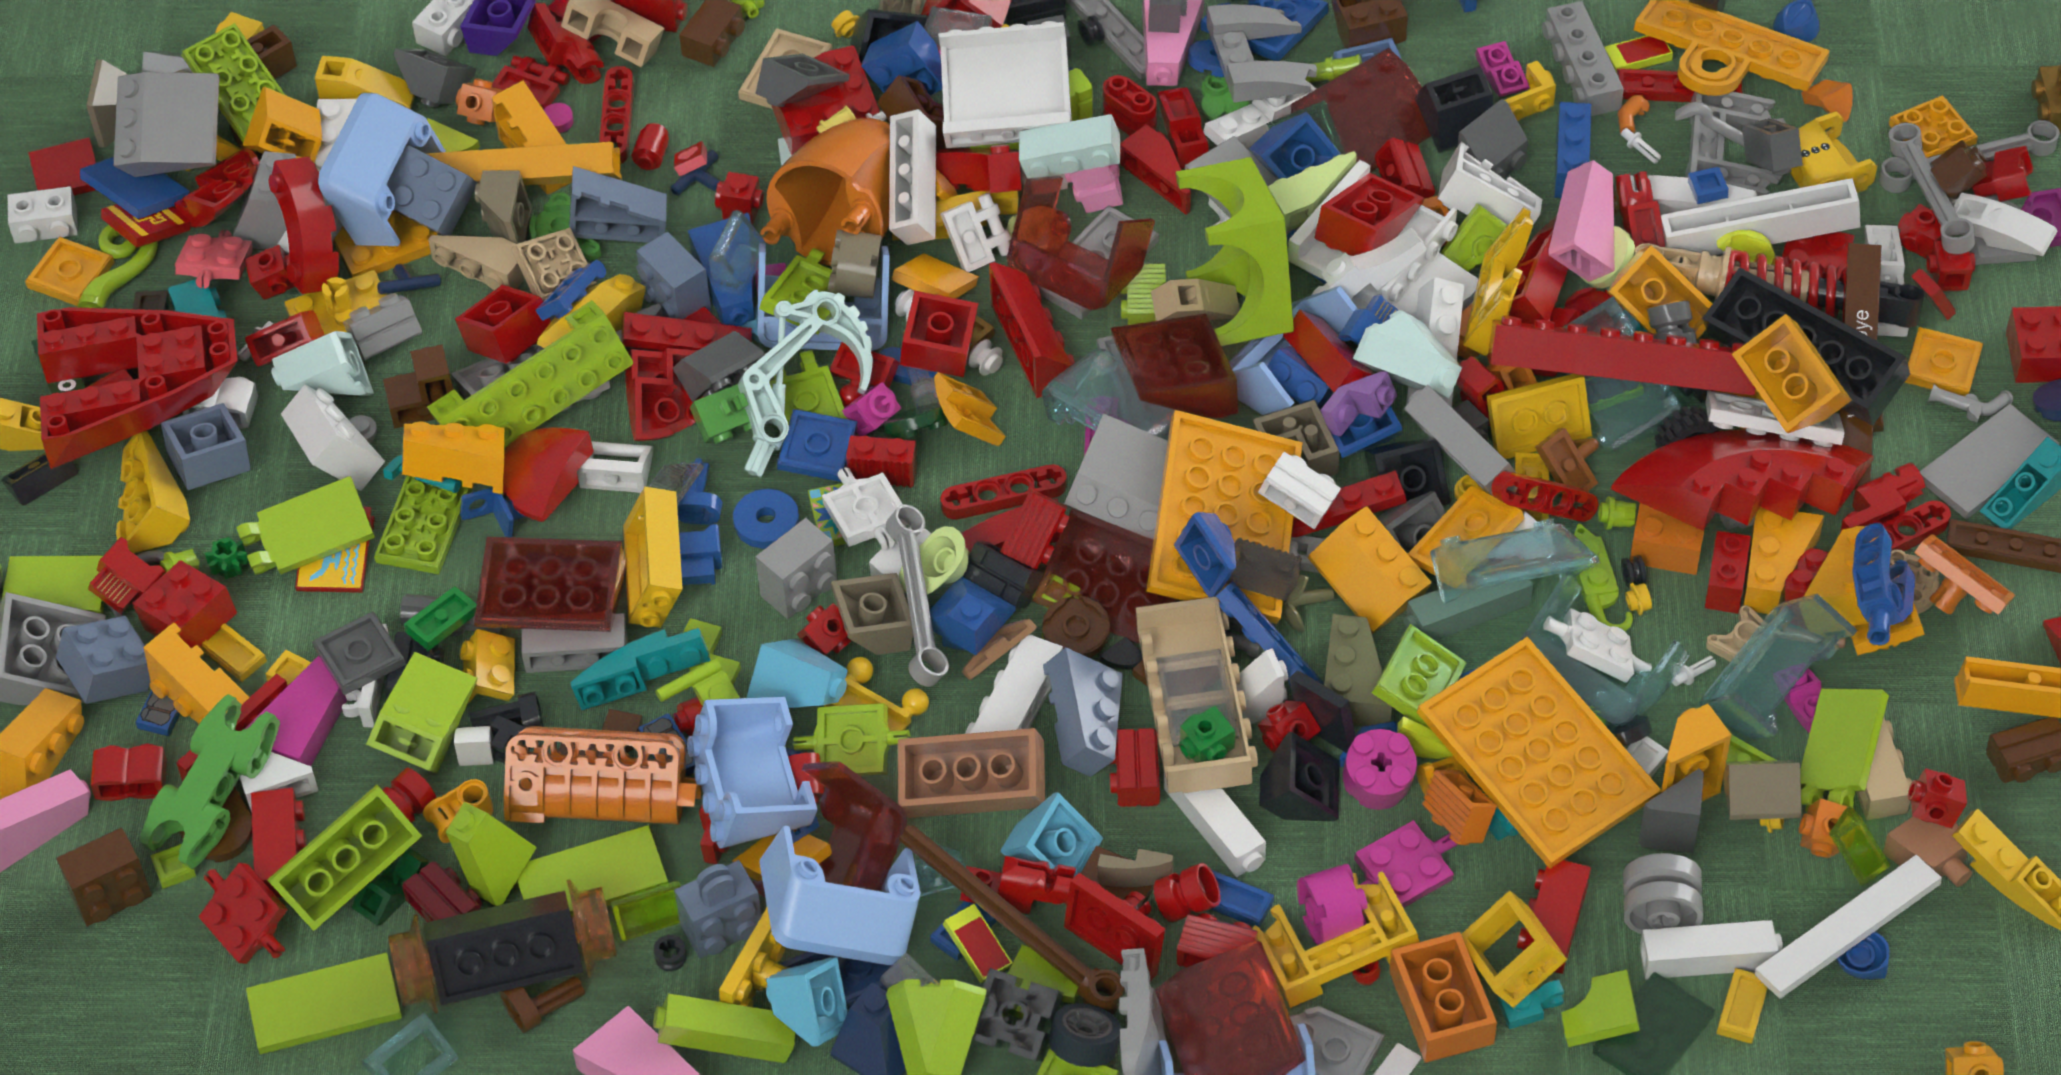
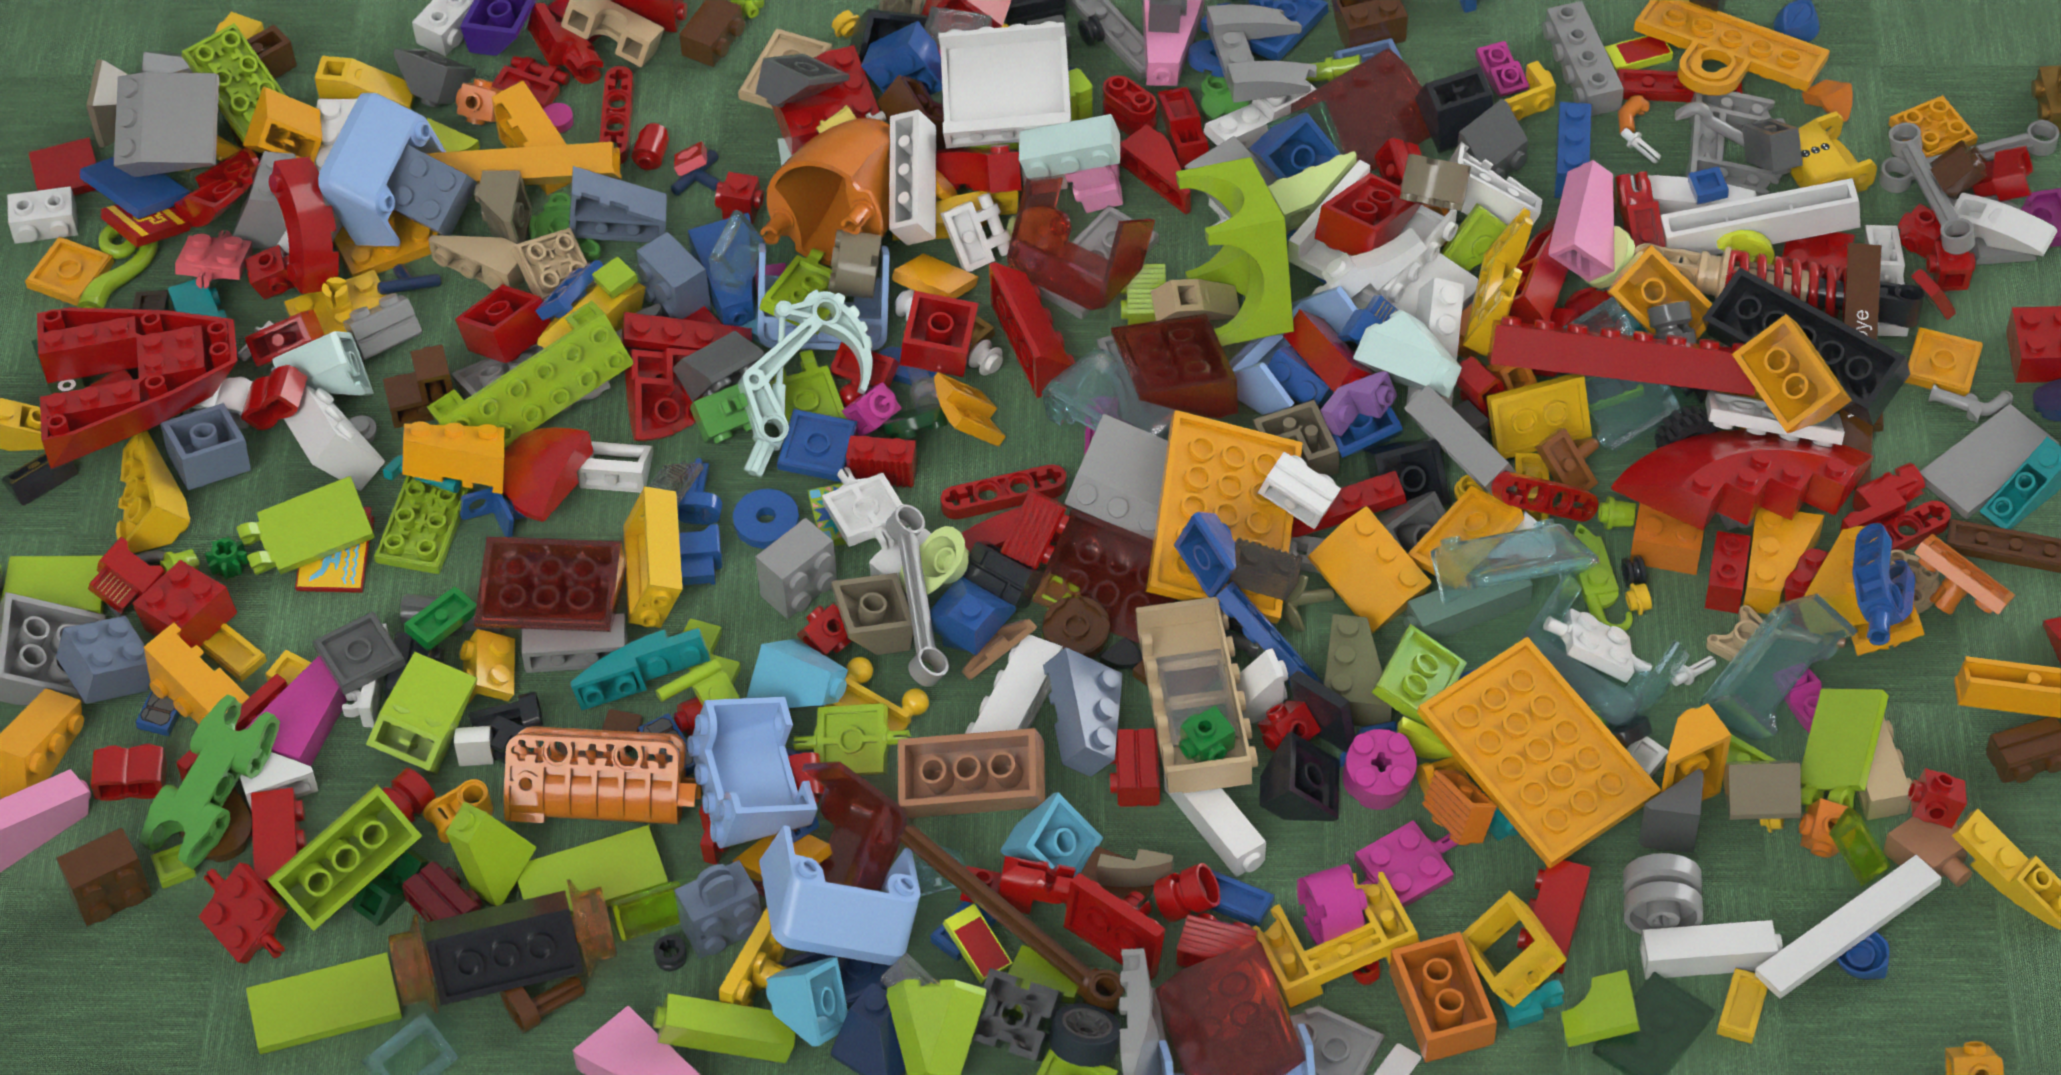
none -> red brick [240,365,307,430]
none -> lime tile [592,256,638,299]
none -> dark tan brick [1400,154,1471,211]

